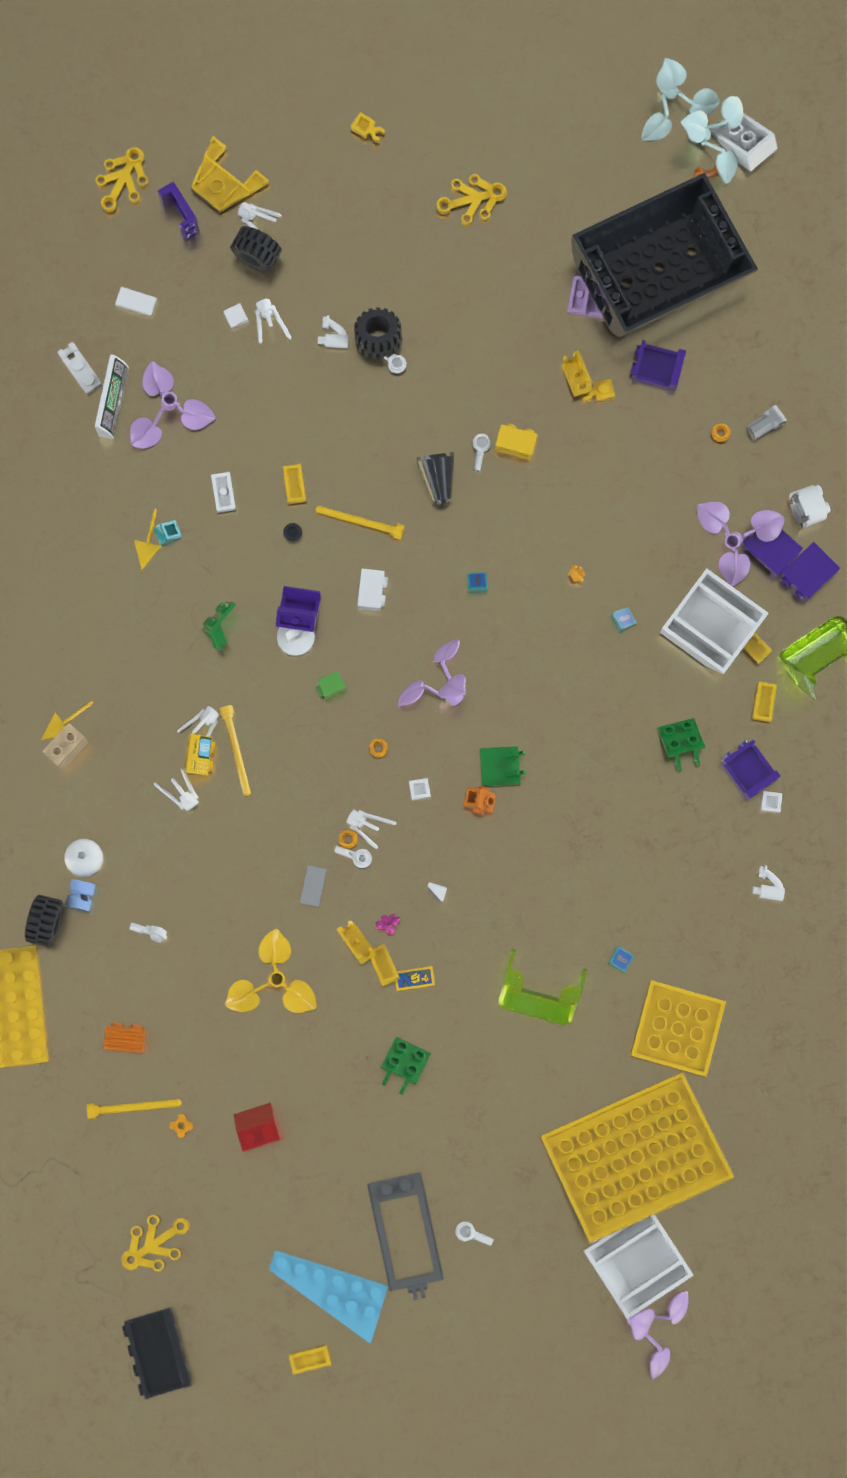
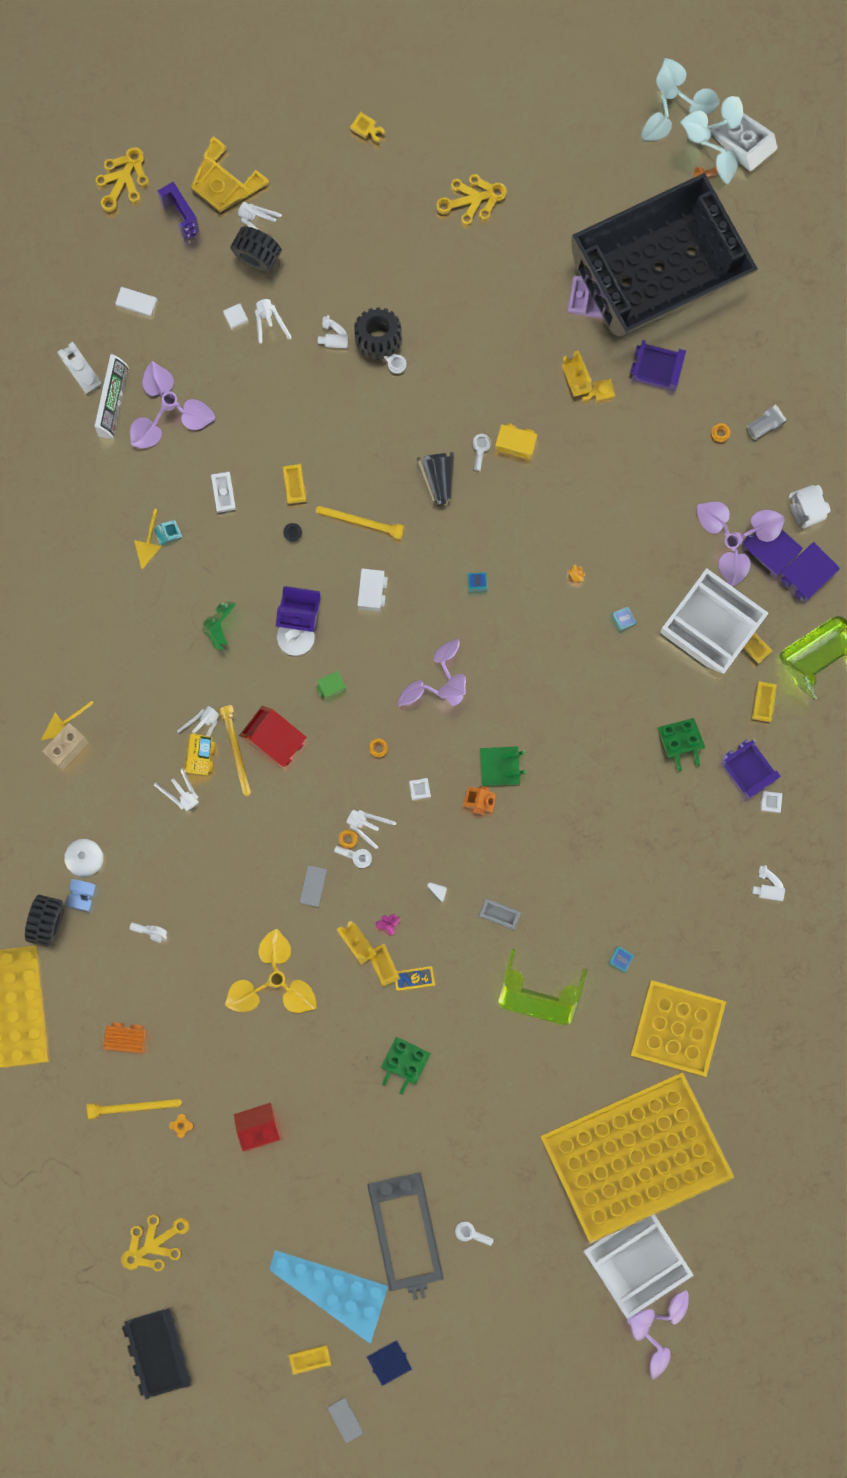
none -> red slope [239,706,307,767]
none -> light grey tile [327,1398,364,1443]
none -> clear blue piece [367,1340,412,1386]
none -> light grey tile [478,898,521,931]

